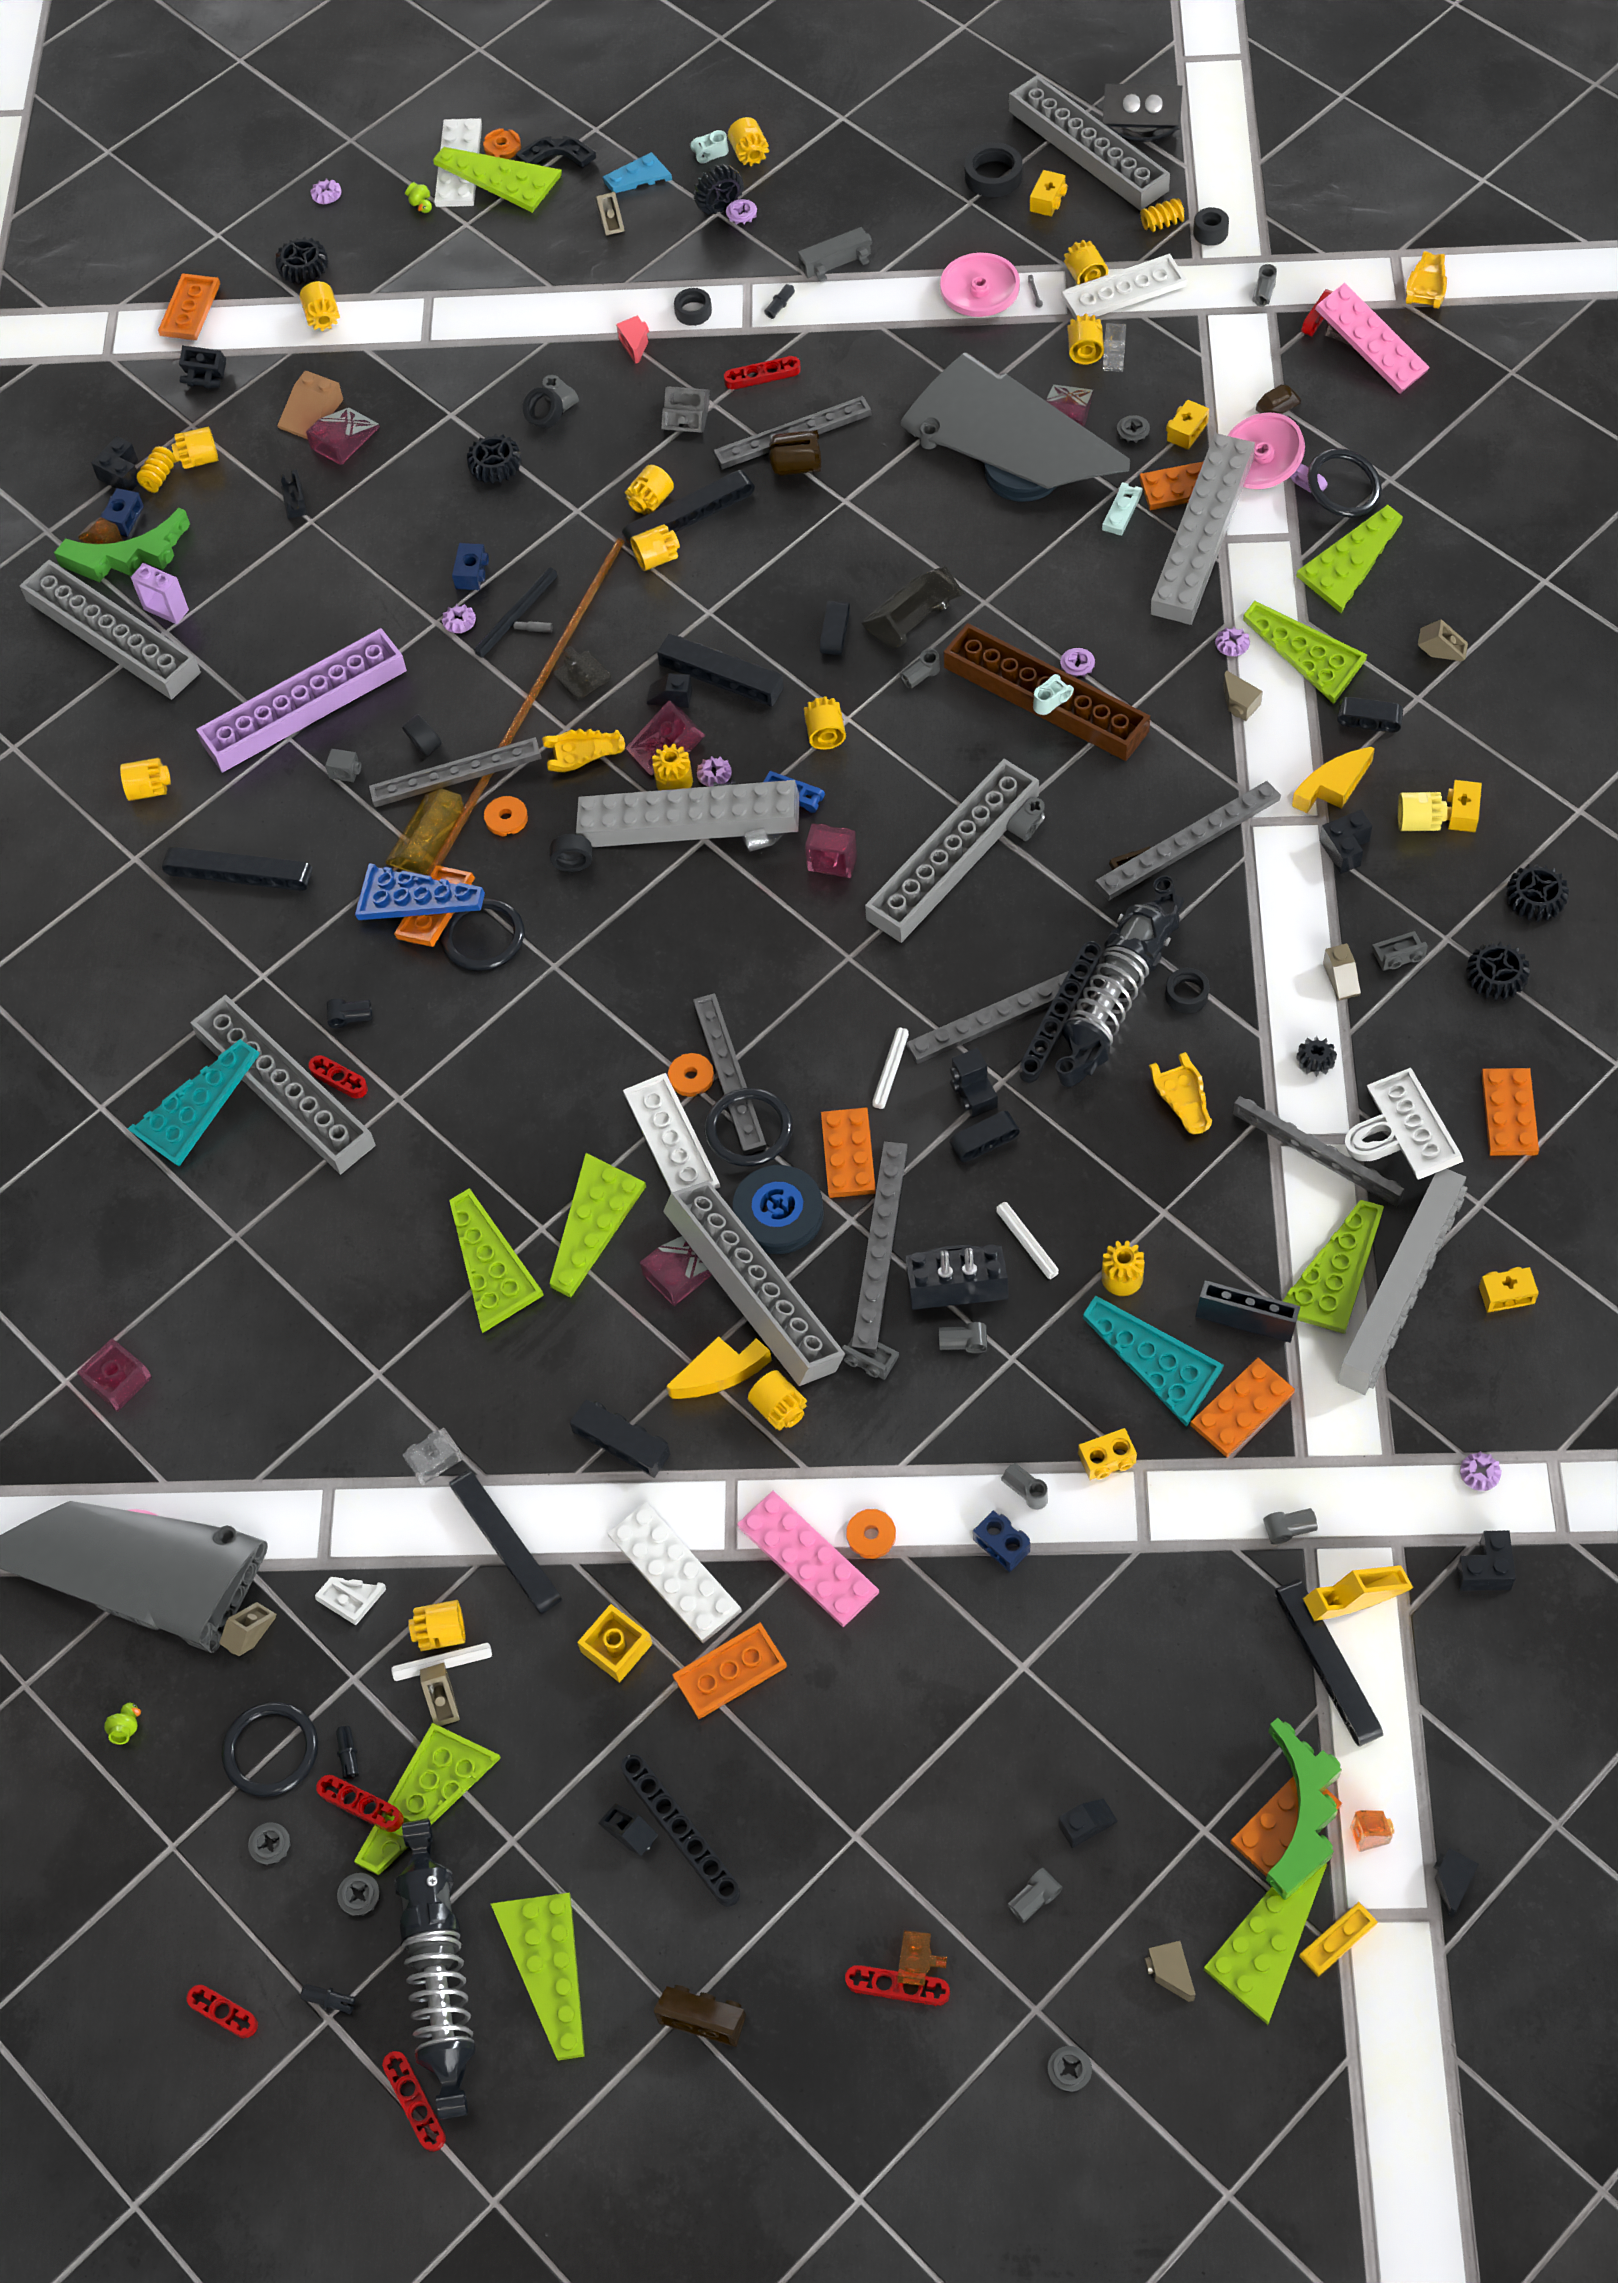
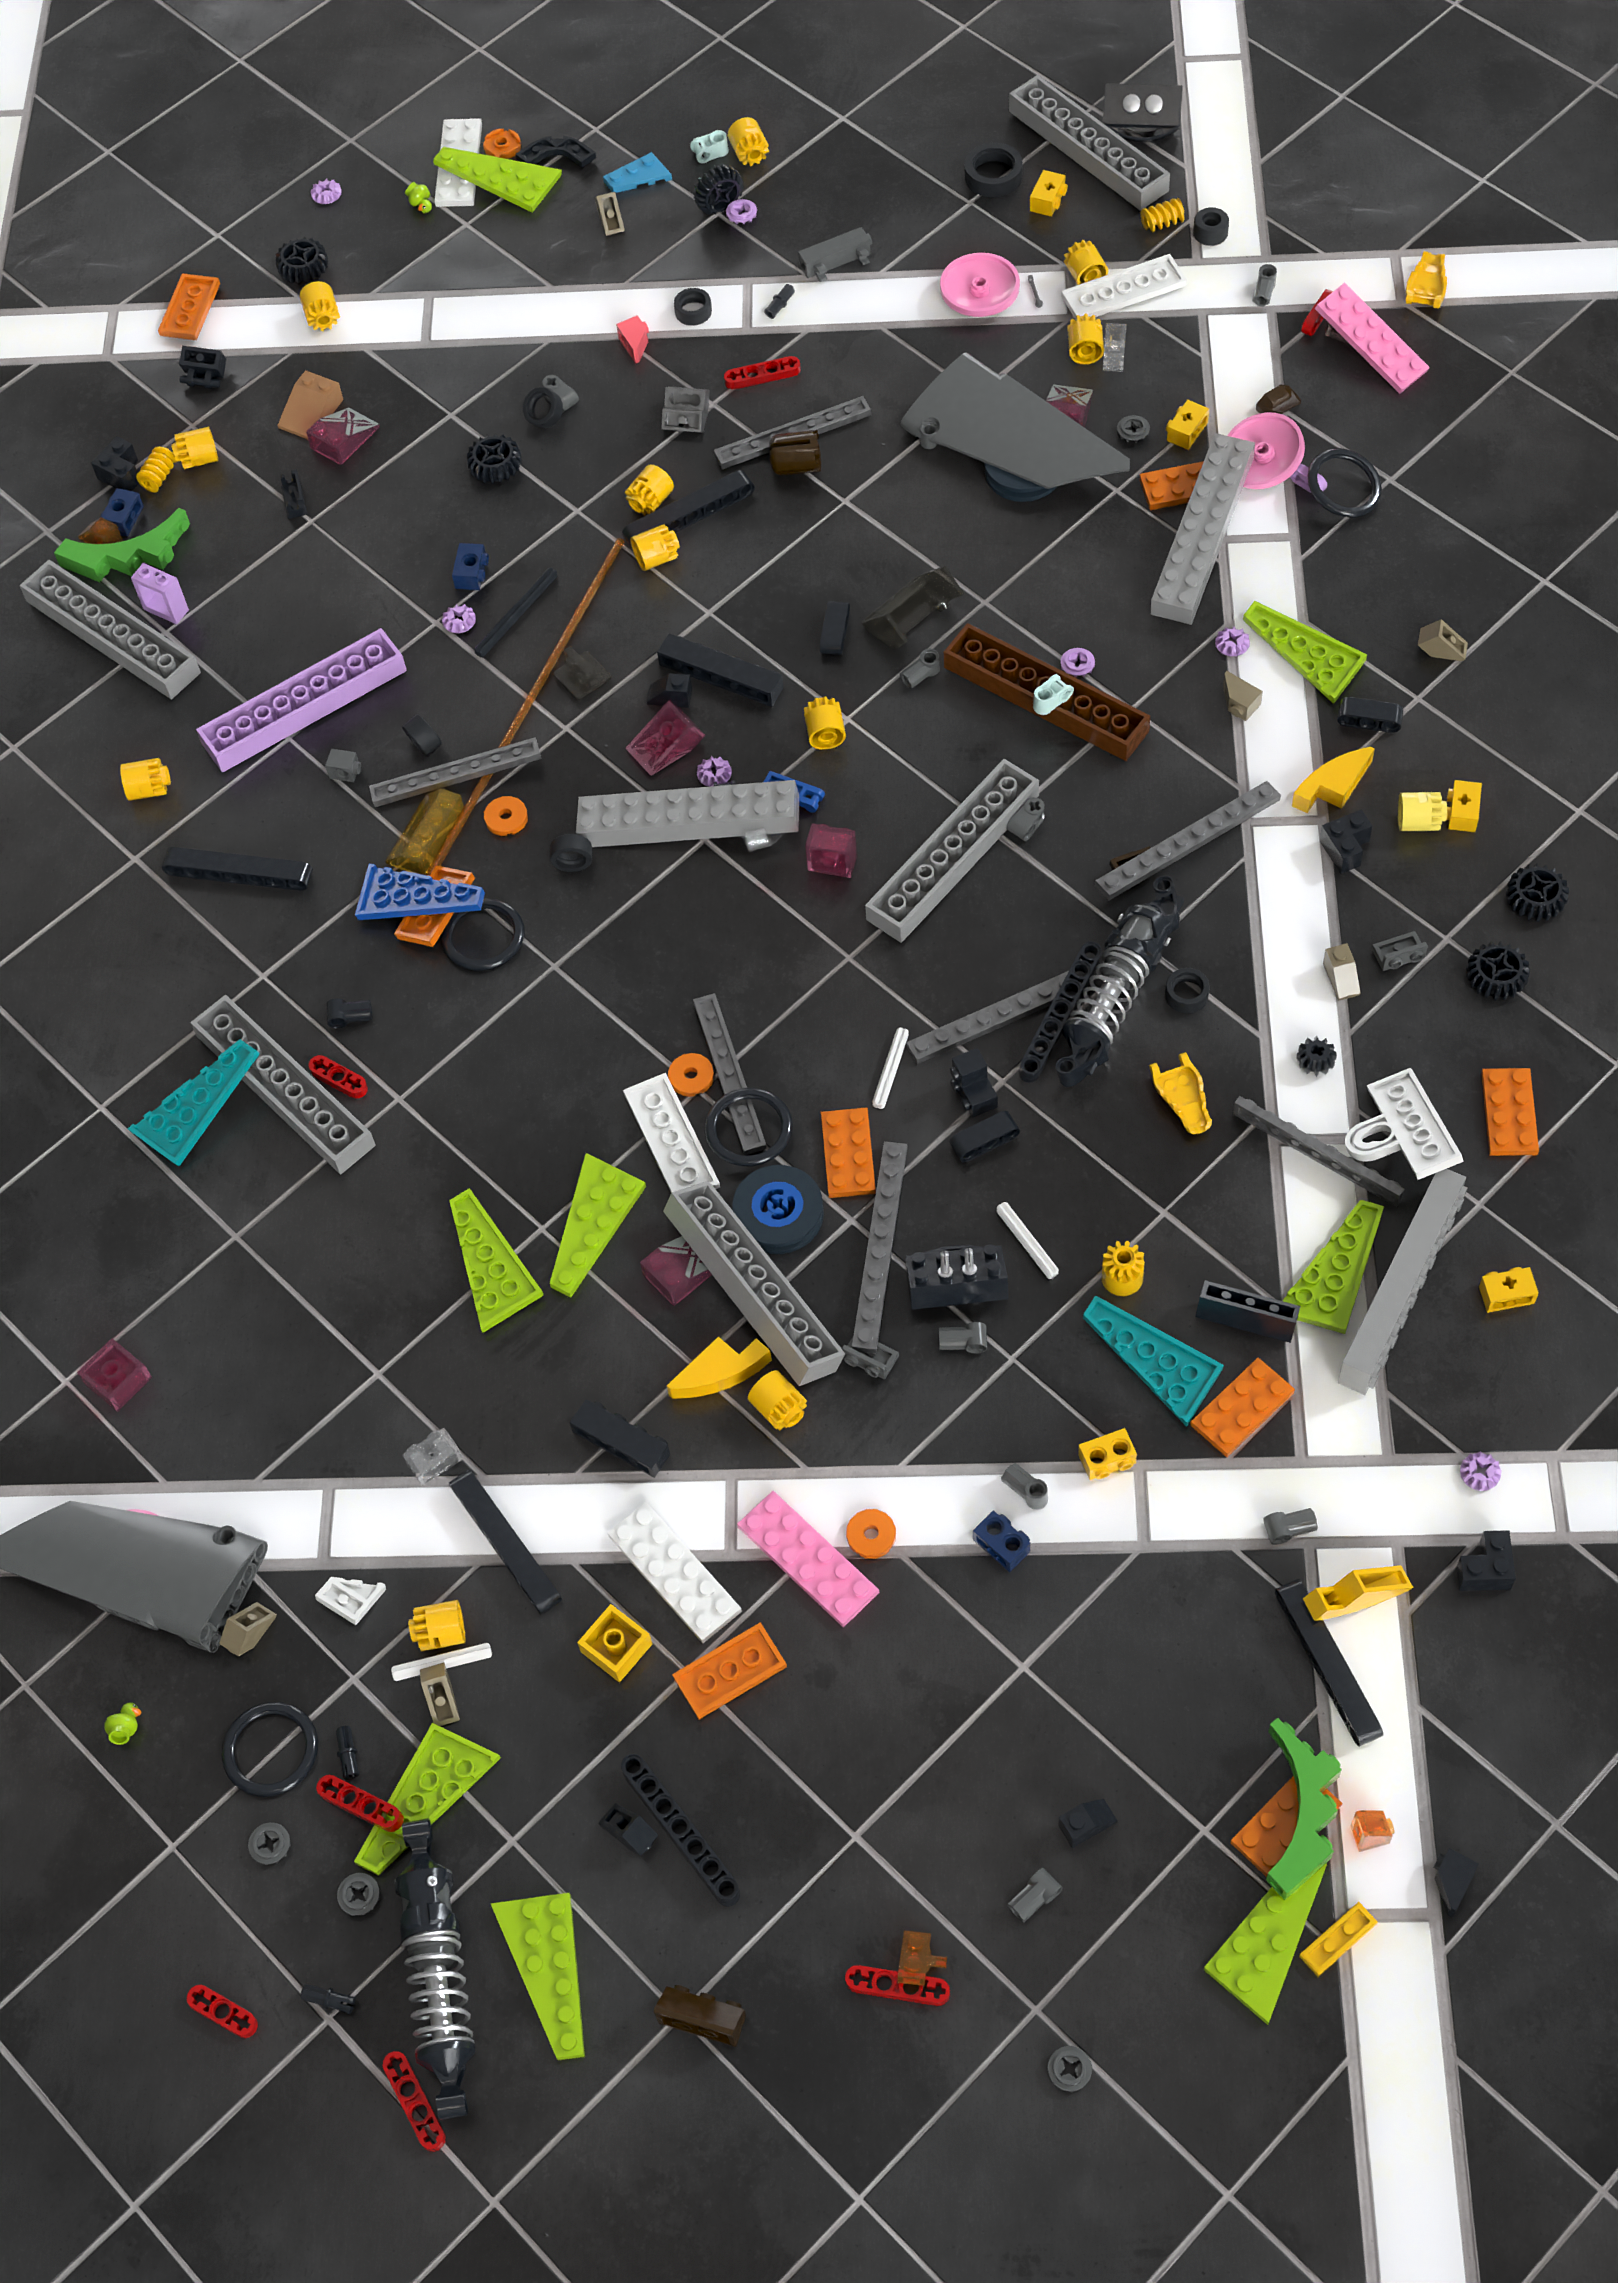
flat silver pin [514,622,552,633] -> none
yellow animal [542,729,625,772] -> none
yellow gear [652,744,693,791] -> none
light aqua plate [1102,482,1142,536] -> none
dark tan slope [1144,1941,1196,2002] -> none
lime wing [1296,505,1403,613] -> none

